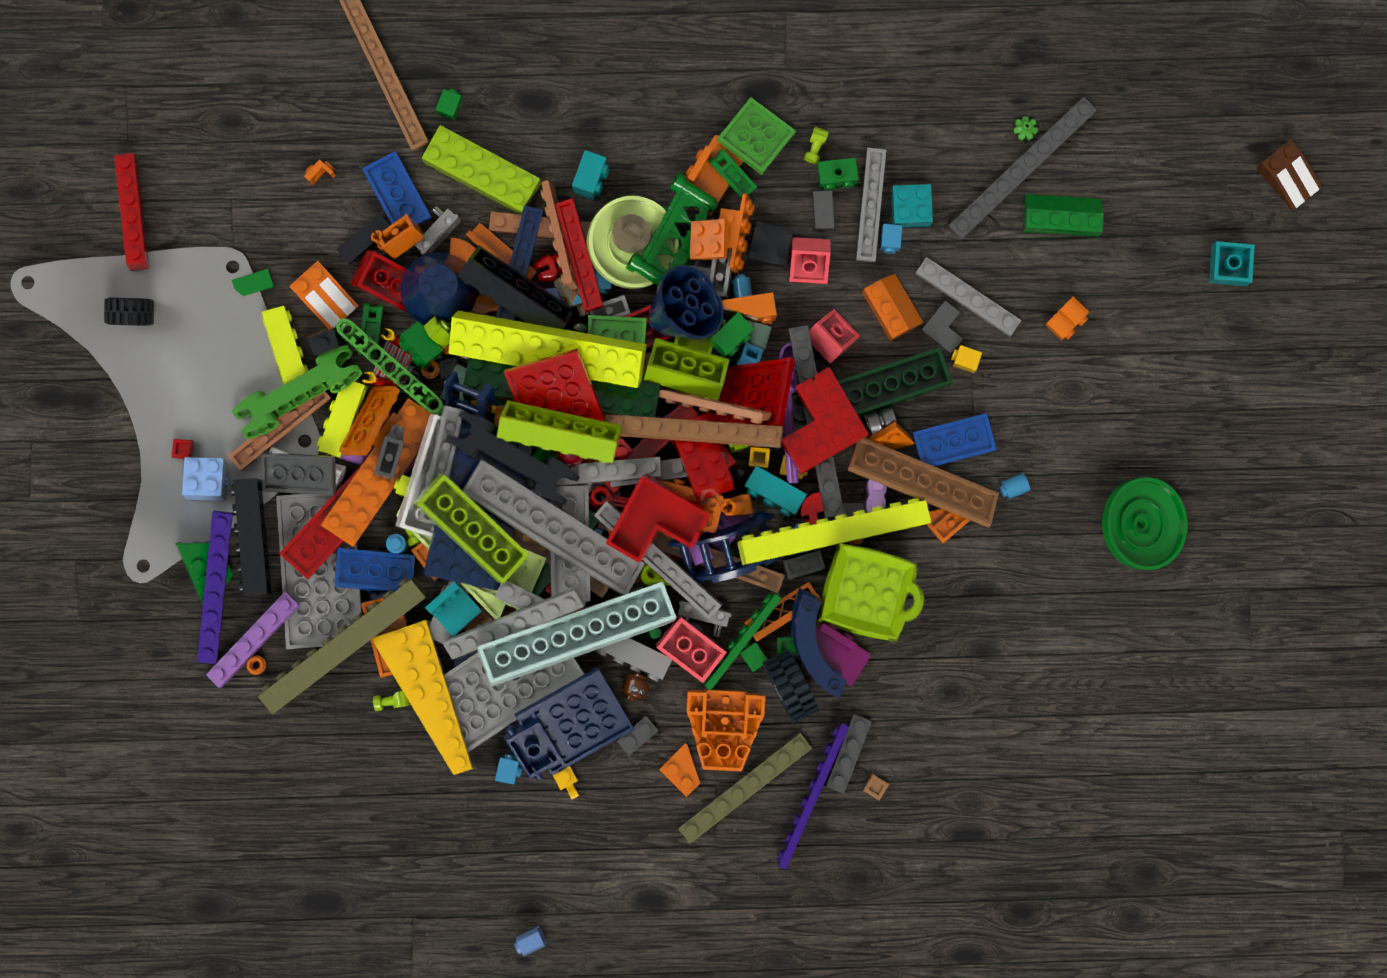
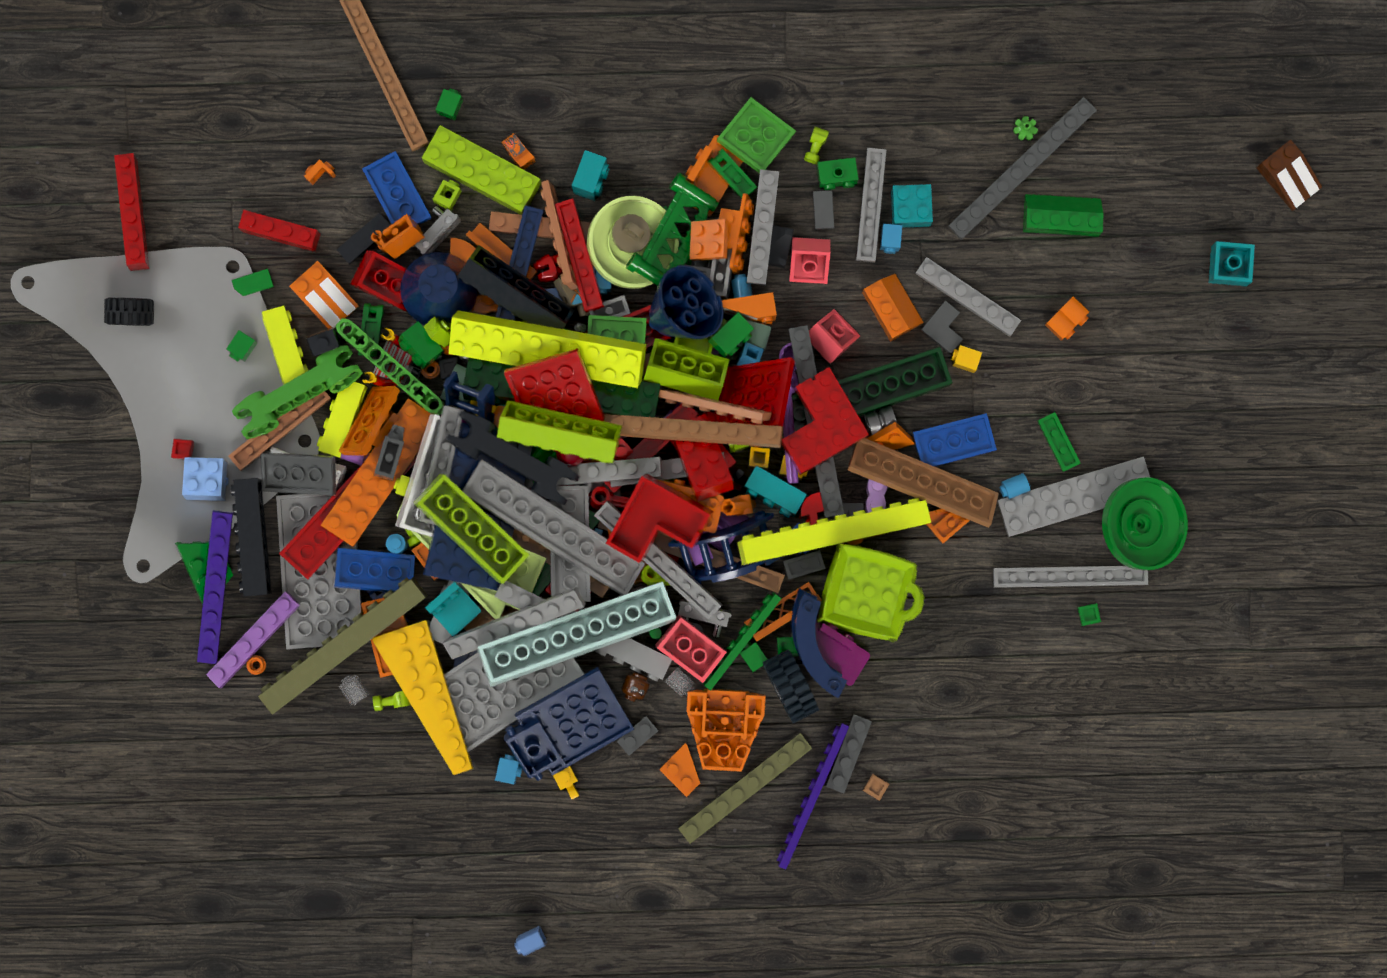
none -> green brick [226,330,257,362]
none -> red brick [238,210,321,252]
none -> clear brick [338,674,370,706]
none -> lime brick [433,179,462,212]
none -> orange leg [501,133,536,170]
none -> clear brick [664,667,695,697]
none -> light grey plate [747,169,779,286]
none -> light grey plate [993,566,1148,588]
none -> light grey plate [997,457,1150,537]
none -> green plate [1037,412,1081,472]
none -> green tile [1077,603,1101,626]

